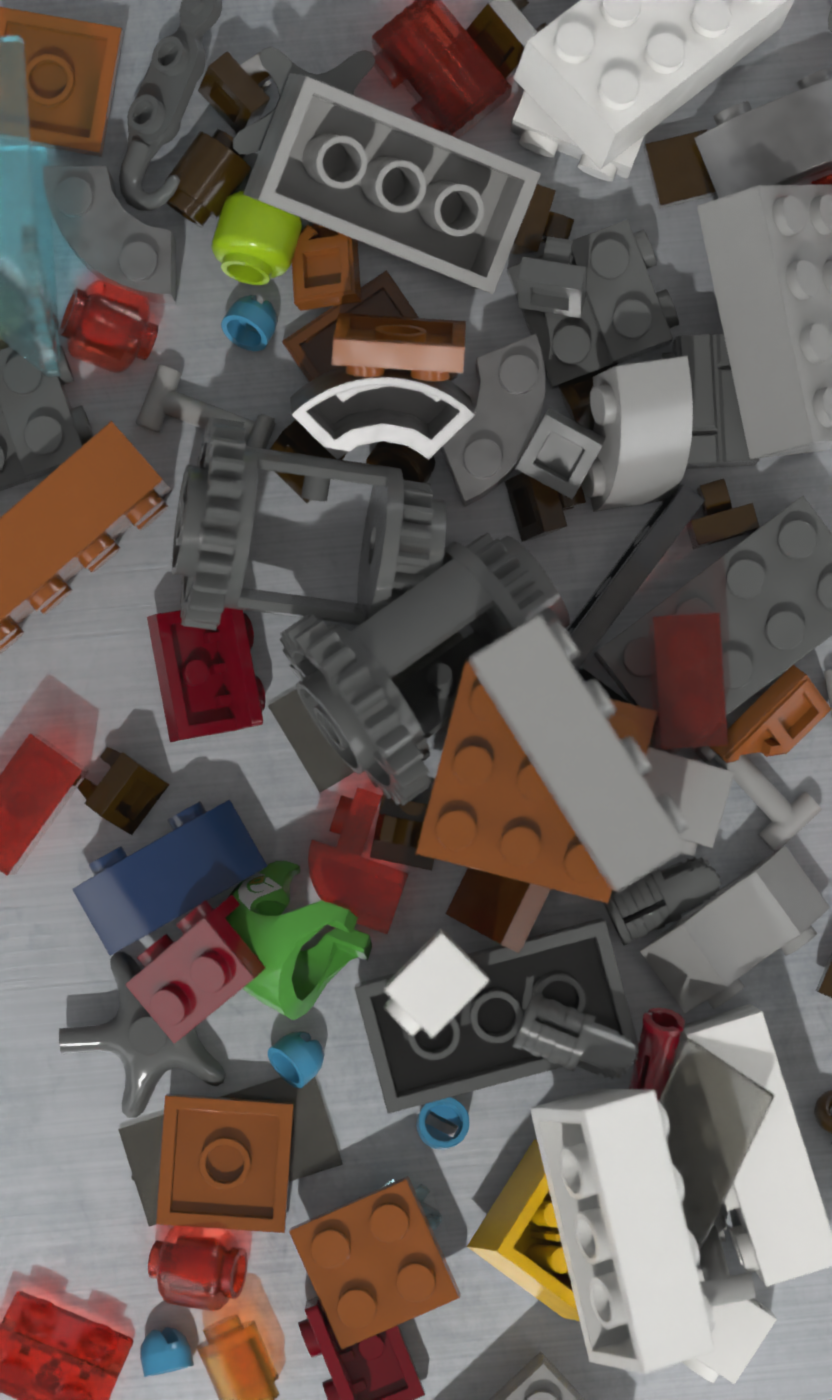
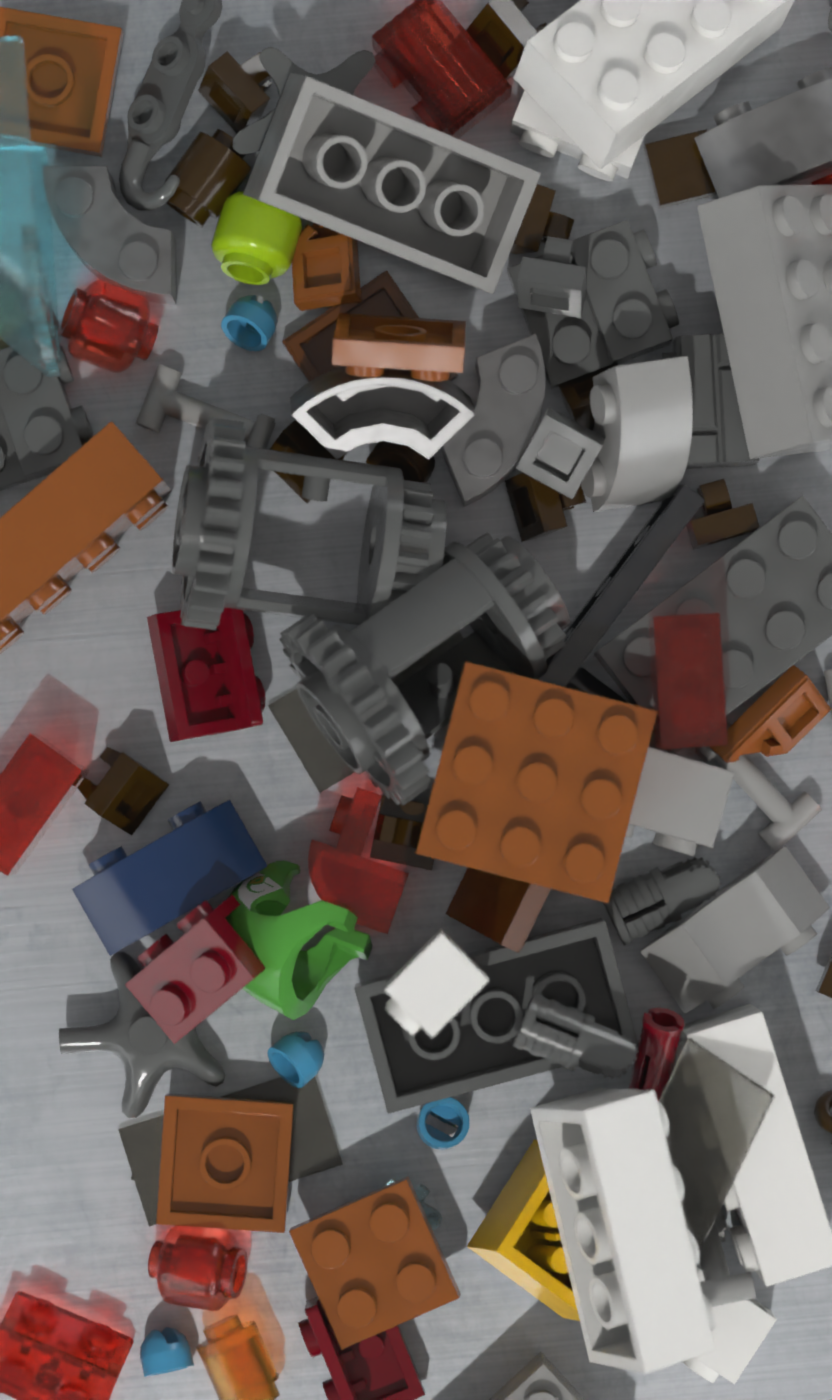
light grey brick [468,615,689,892] -> none

